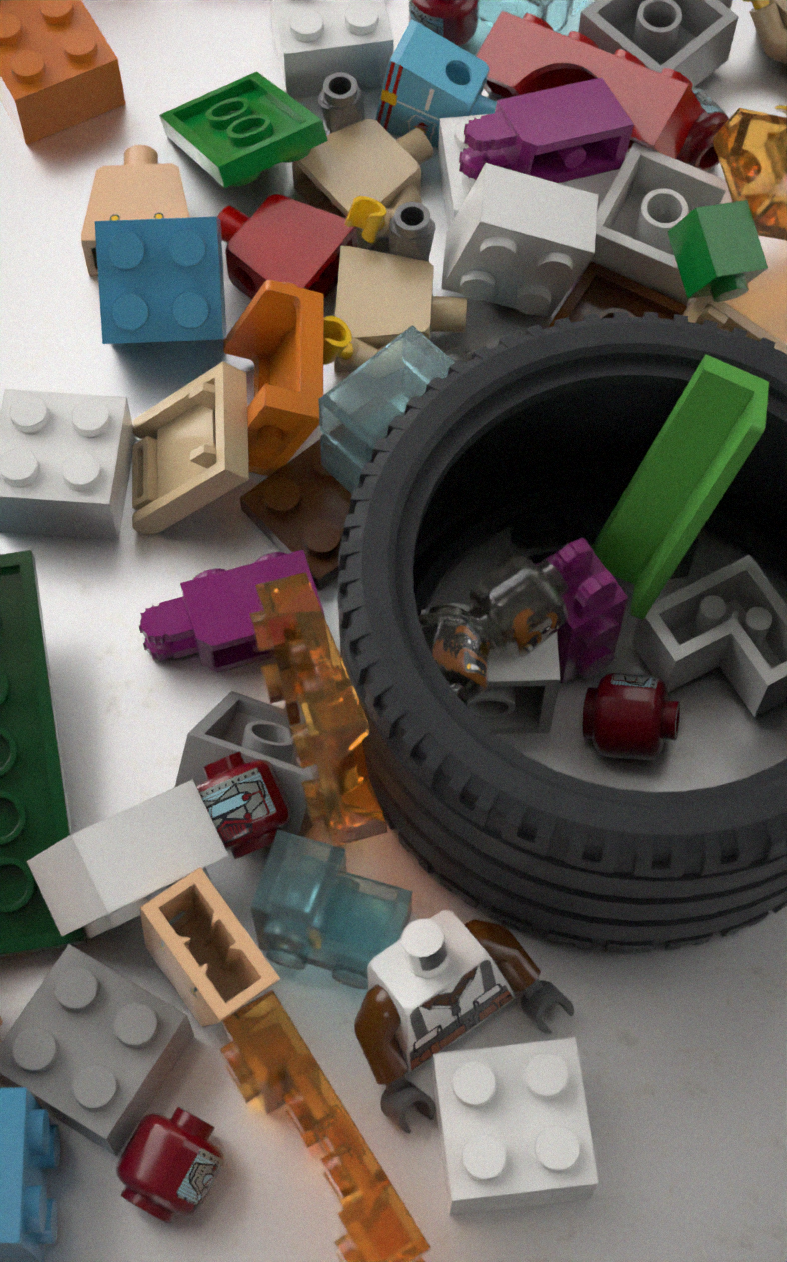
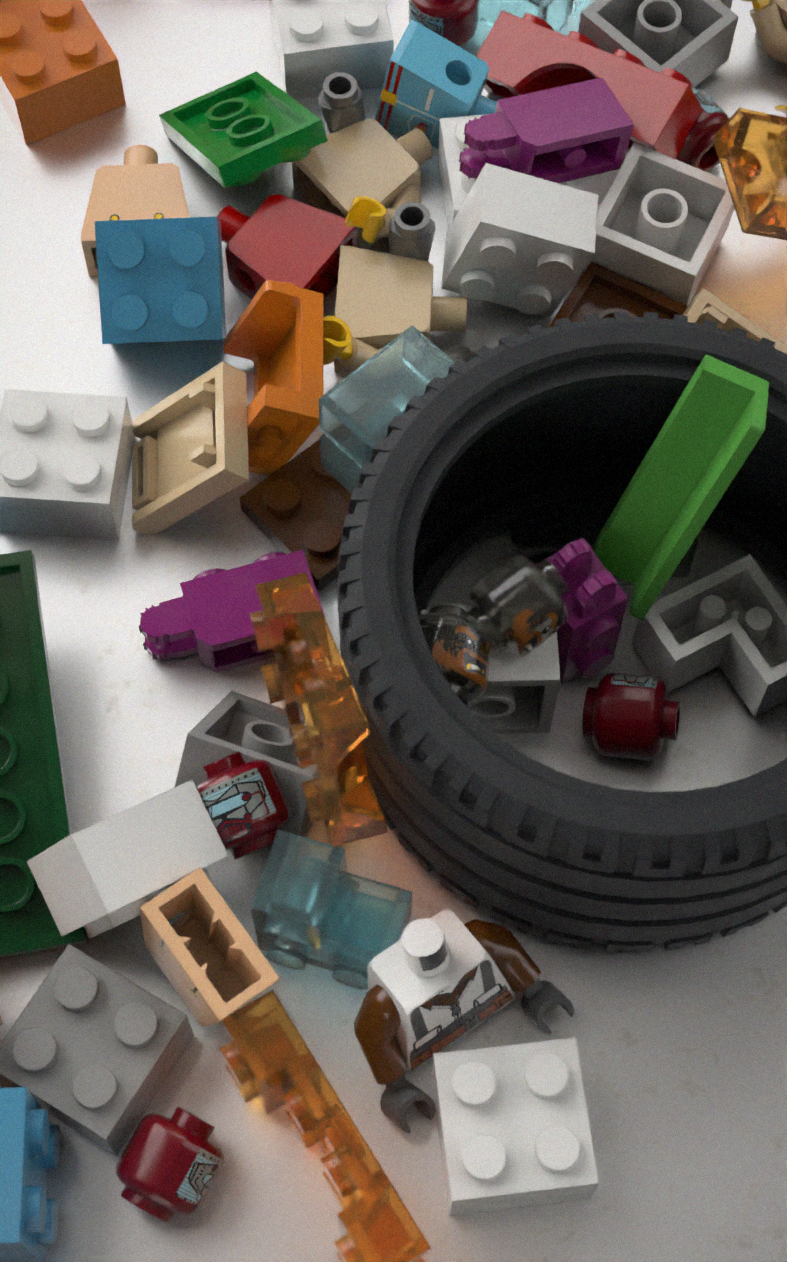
green brick [667,200,768,302] -> none

